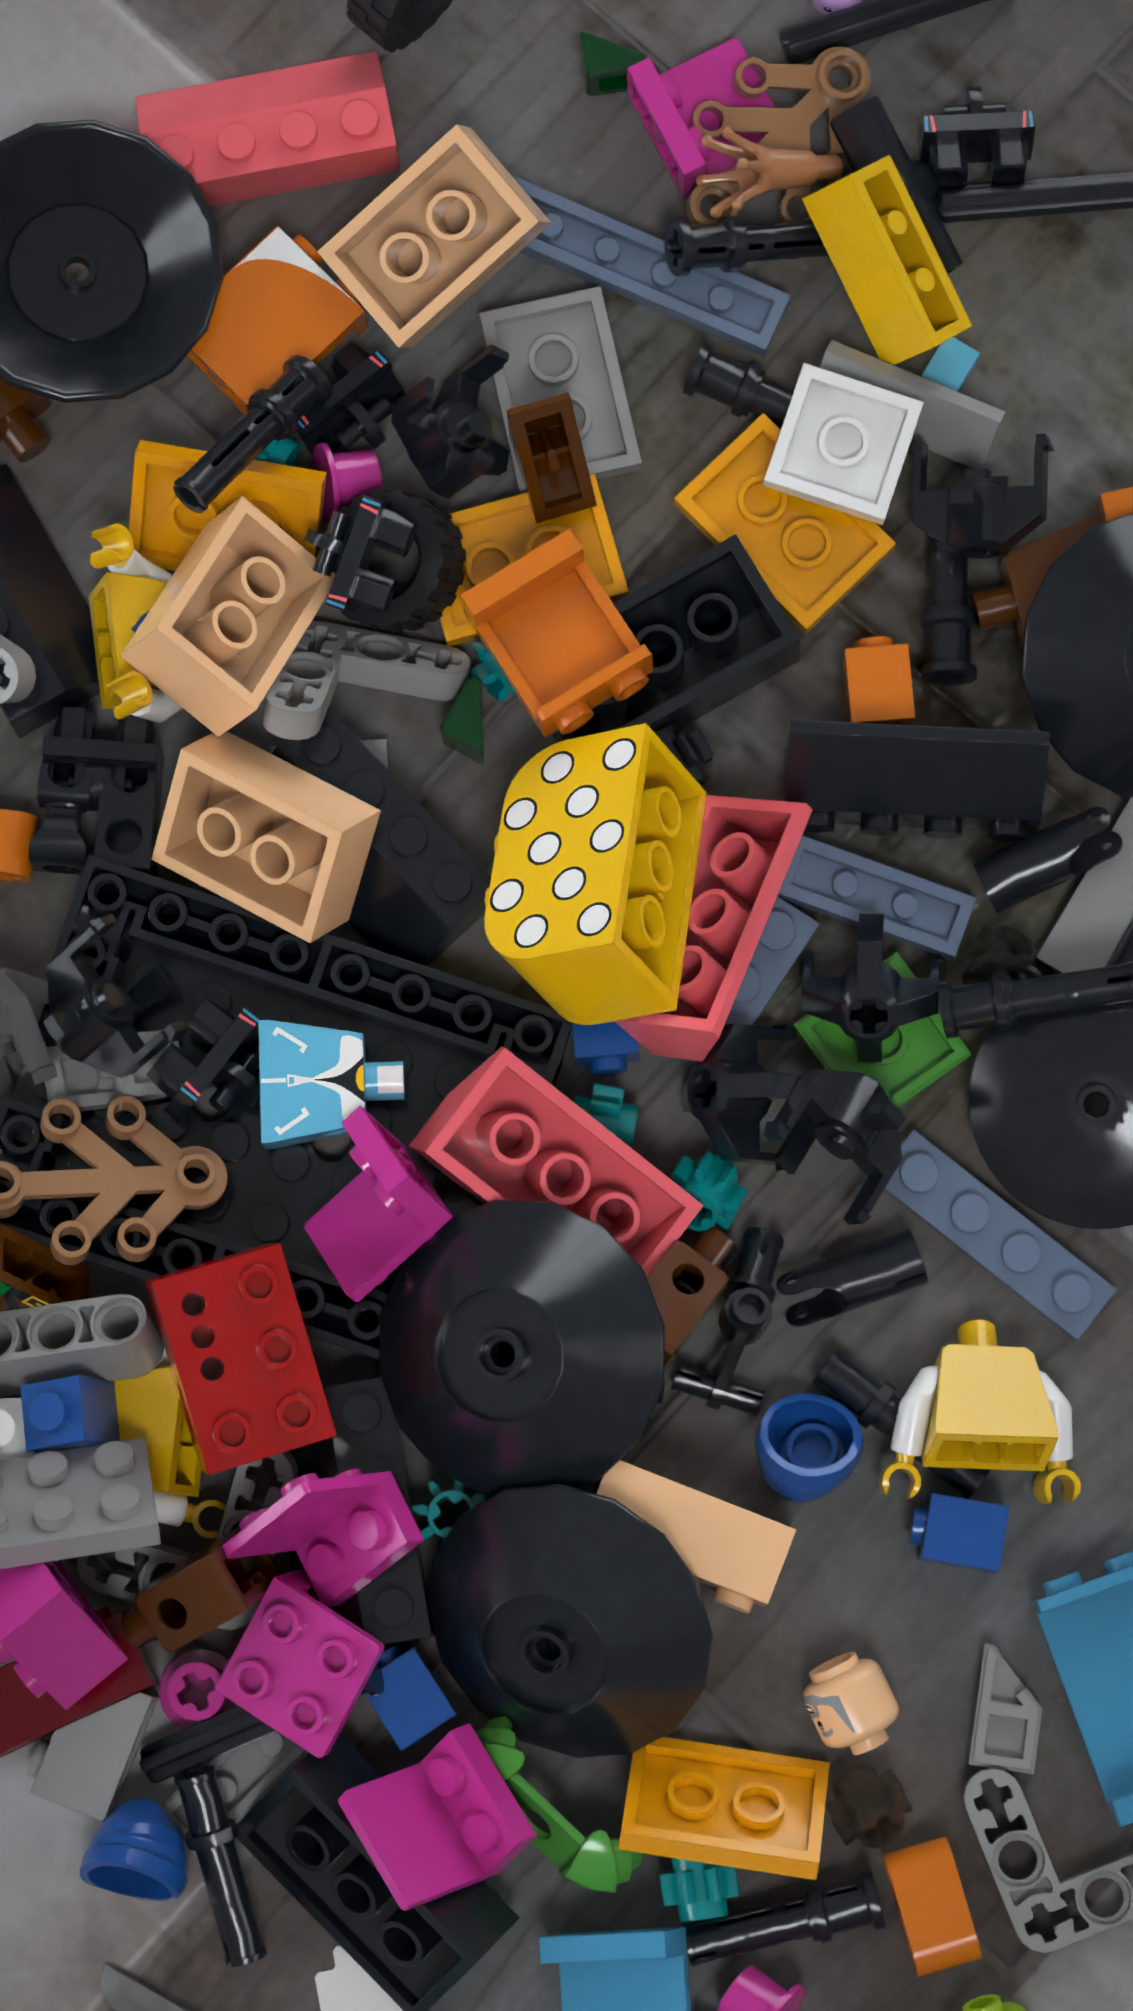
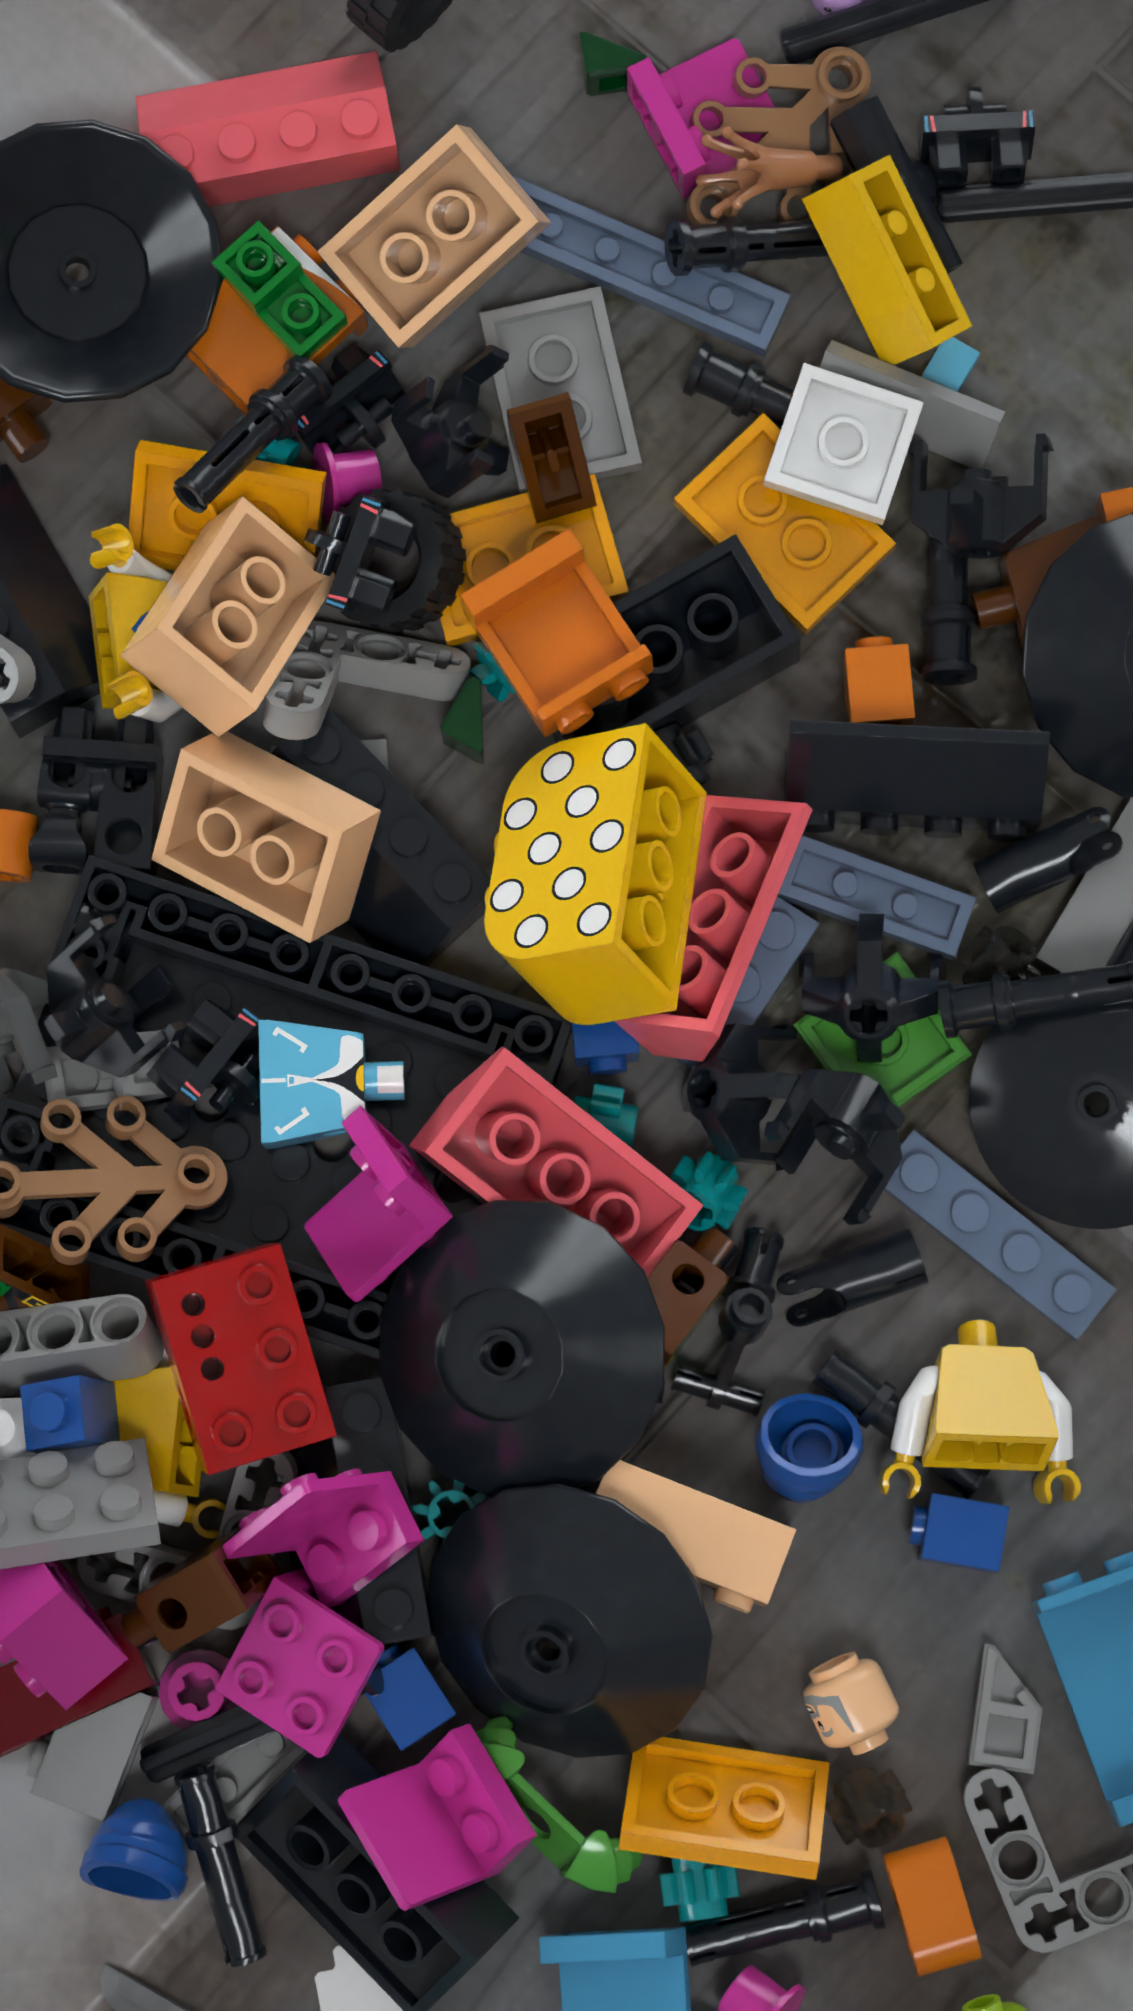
none -> green slope [212,220,348,359]

